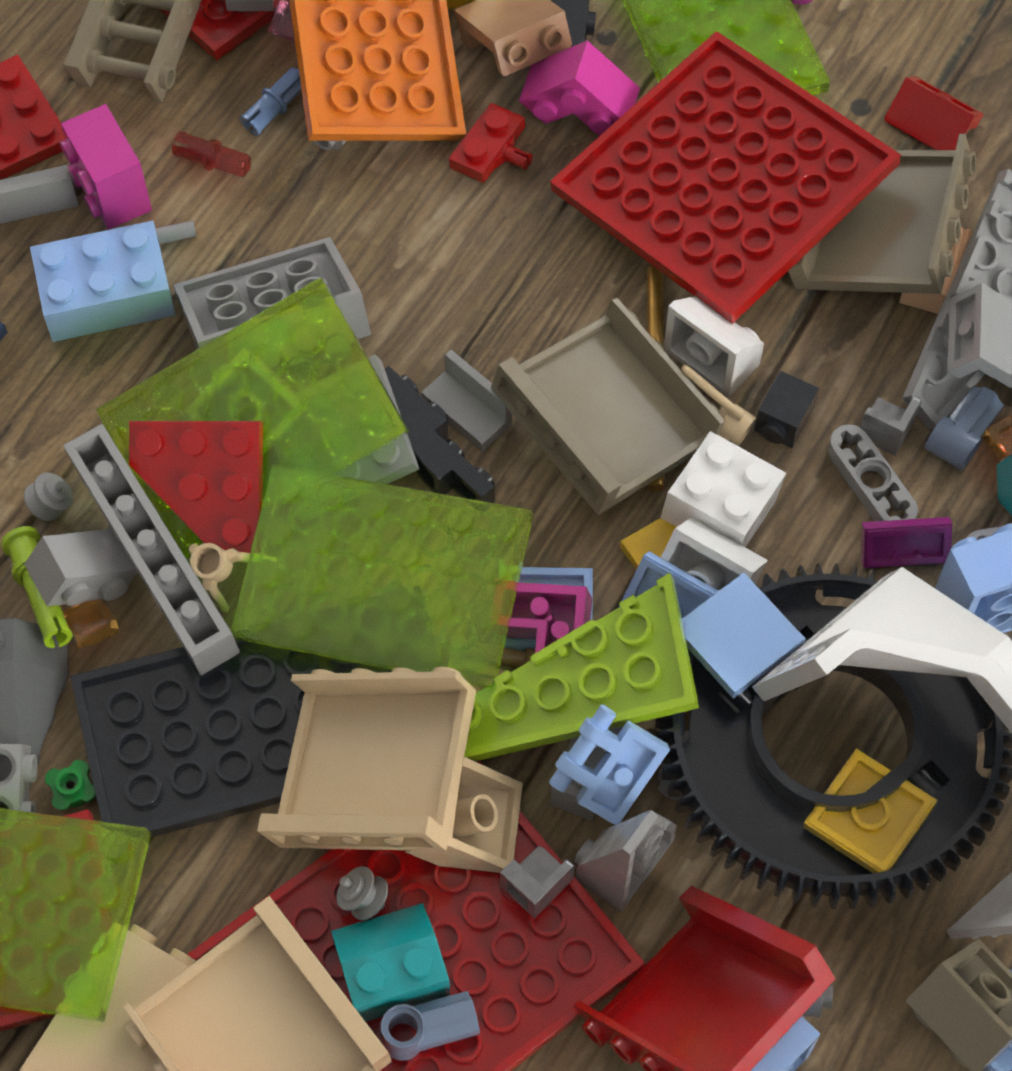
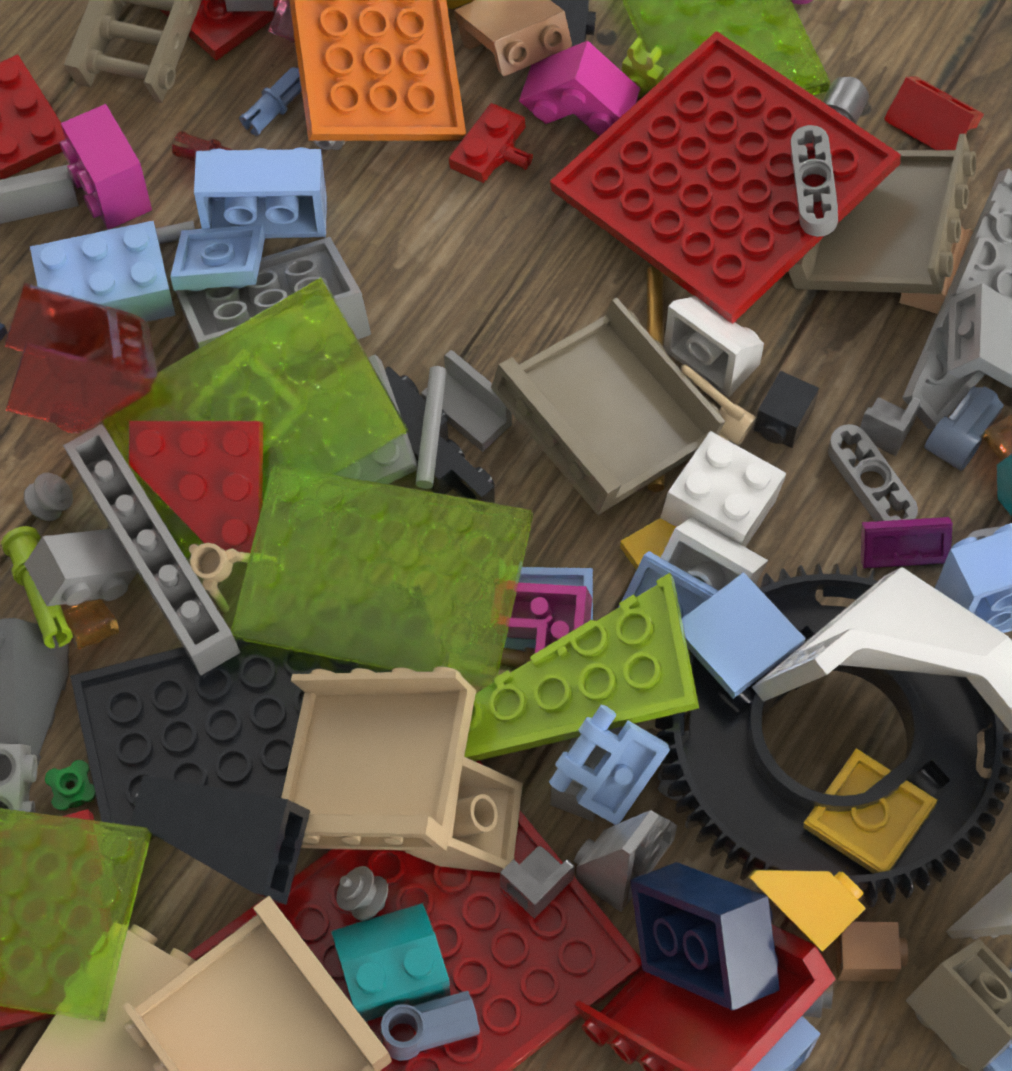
none -> clear red windscreen [5,283,157,433]
none -> black slope [131,775,310,905]
none -> light blue plate [170,224,265,291]
none -> light blue brick [194,147,327,238]
none -> light grey bar [415,366,447,489]
none -> lime plate [622,37,664,98]
none -> dark blue brick [630,862,780,1011]
none -> yellow slope [748,870,866,952]
none -> light grey beam [791,125,838,236]
none -> flat silver brick [823,77,869,124]
none -> medium nougat brick [835,921,908,982]

